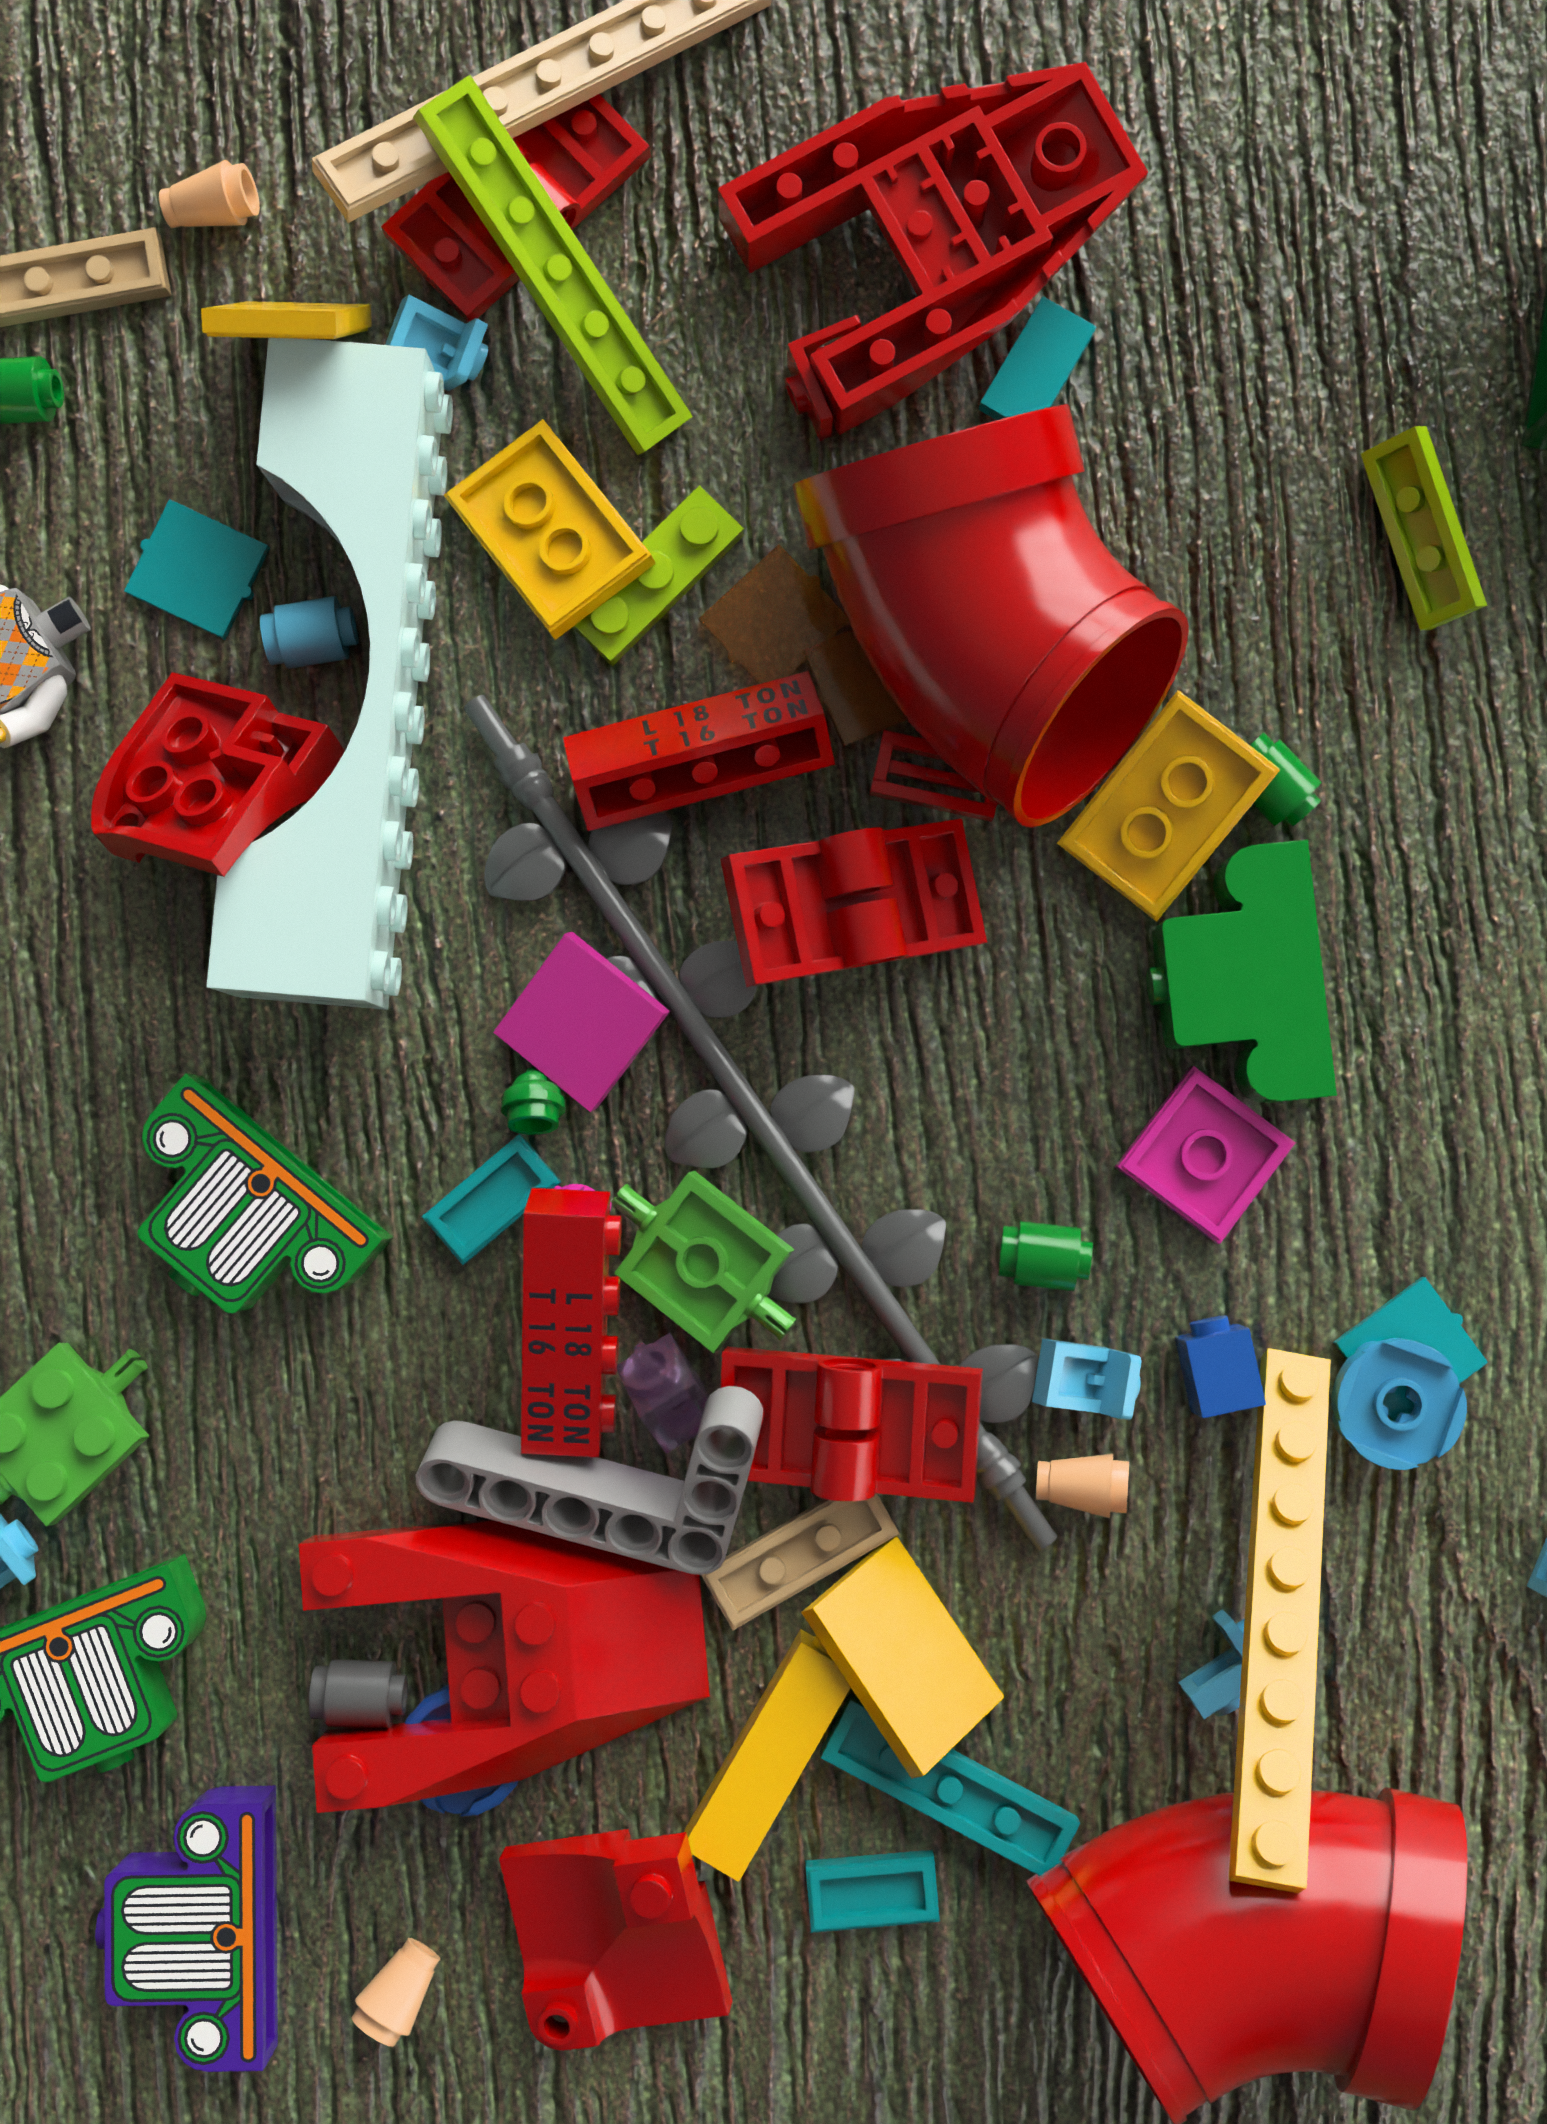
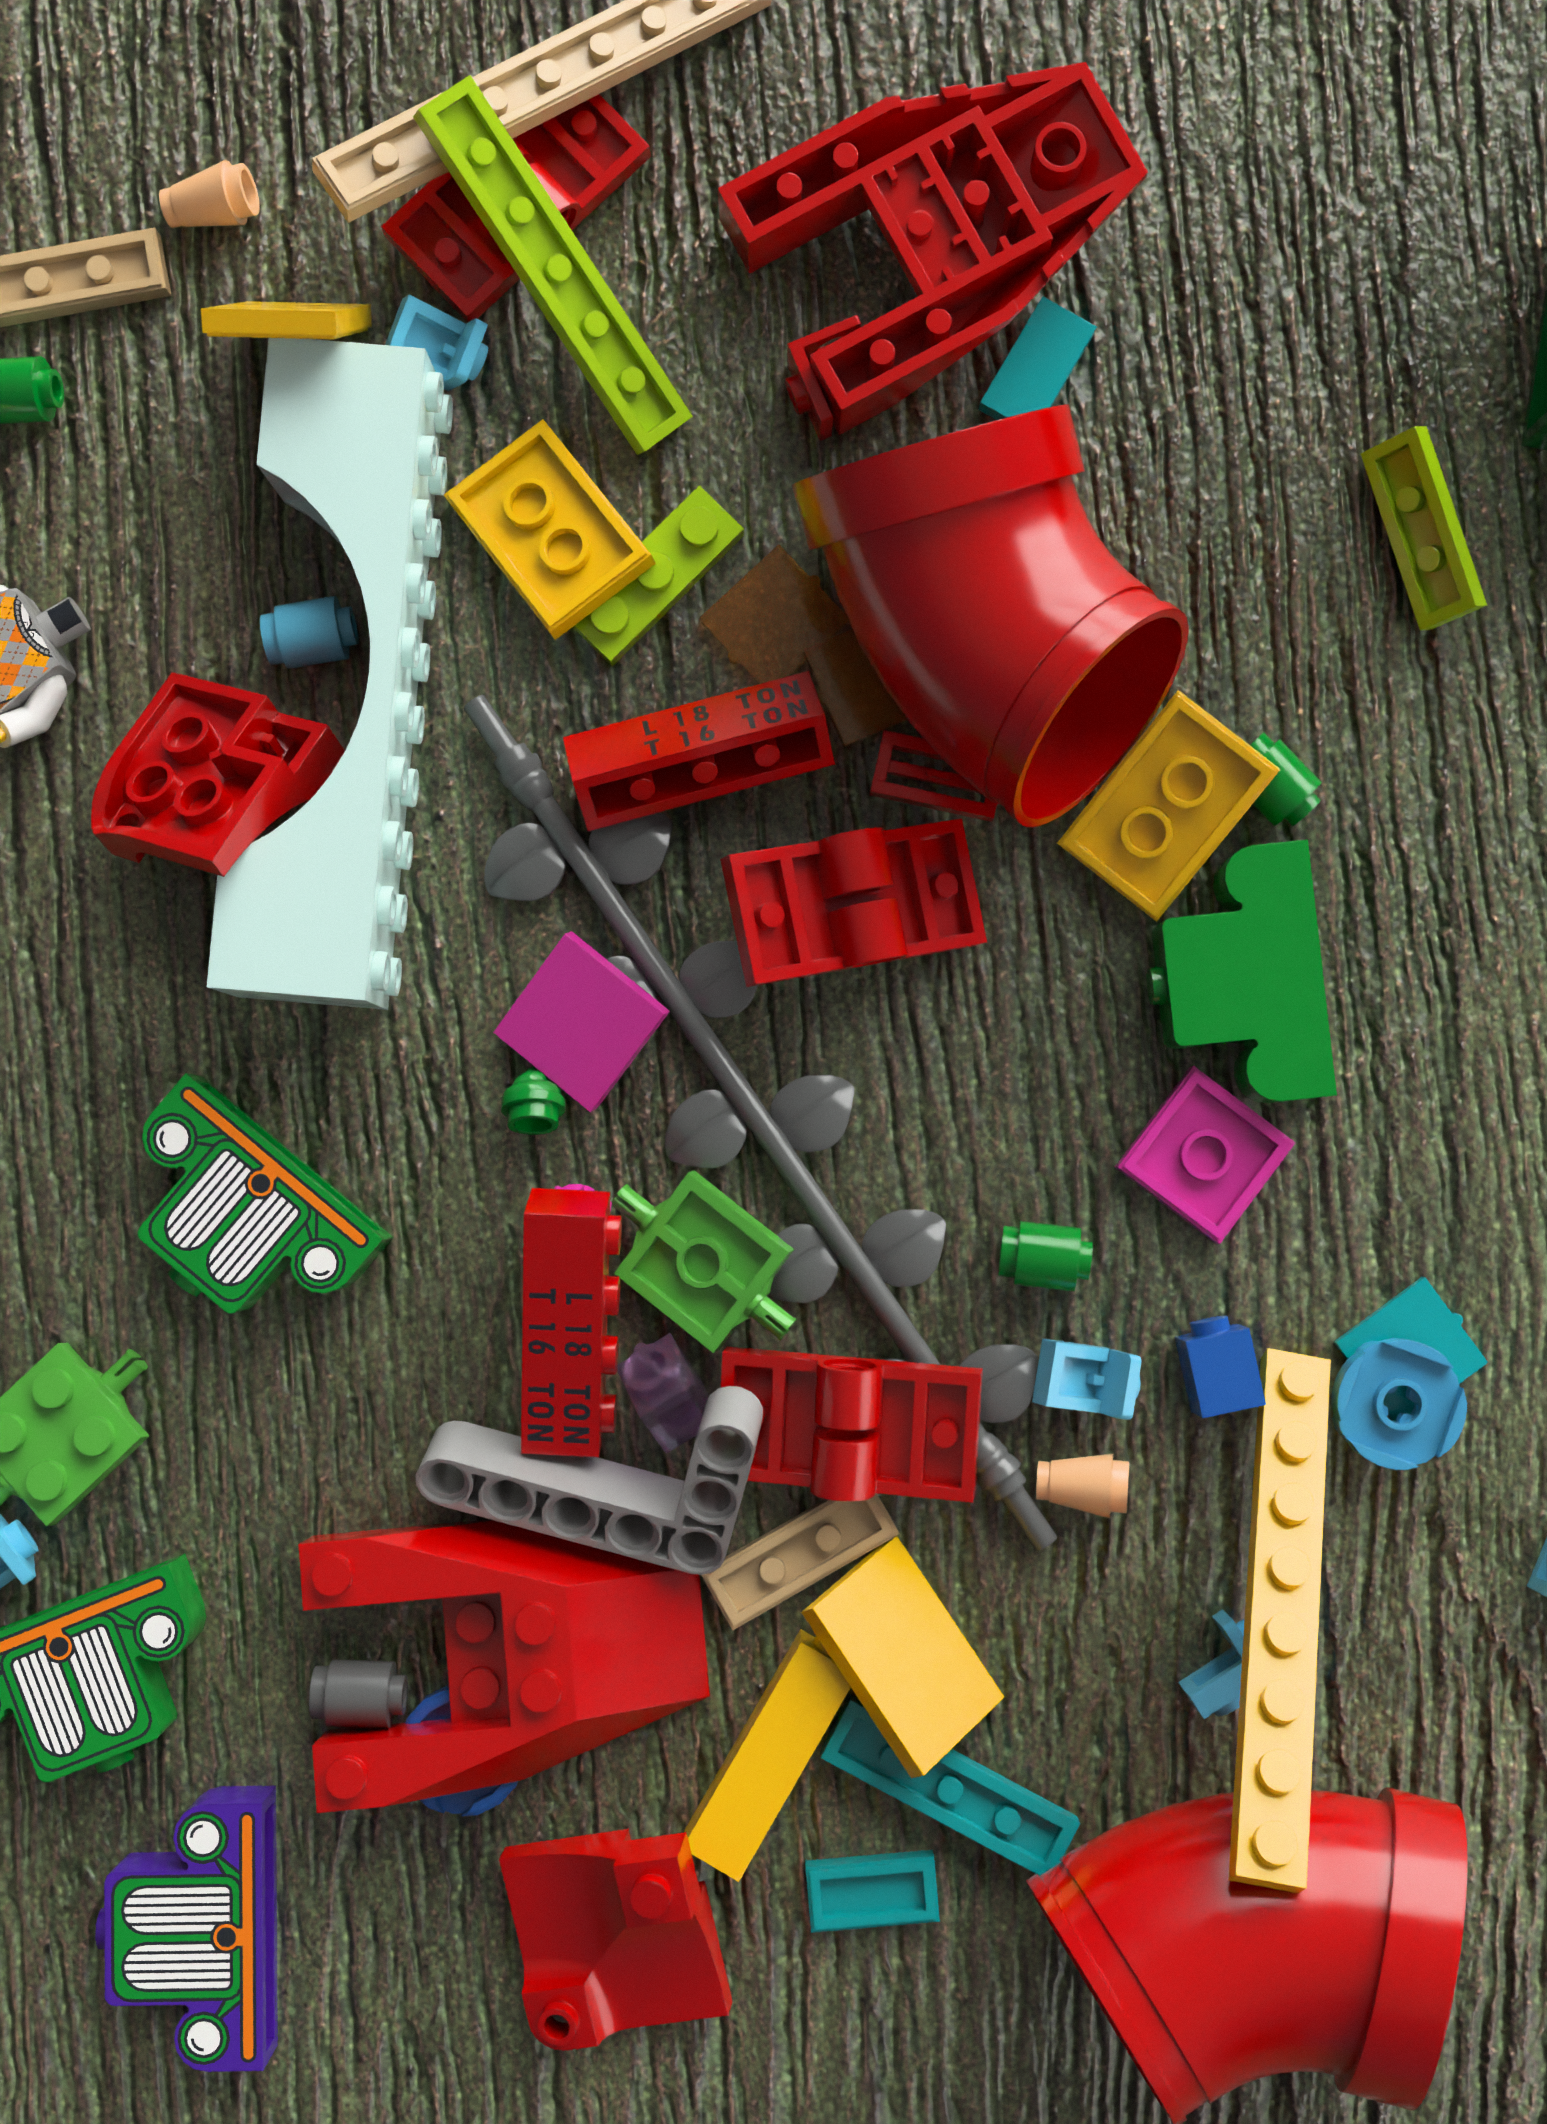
teal piece [124,499,270,640] -> none
light nougat cone [351,1938,440,2047] -> none
teal tile [422,1134,562,1265] -> none

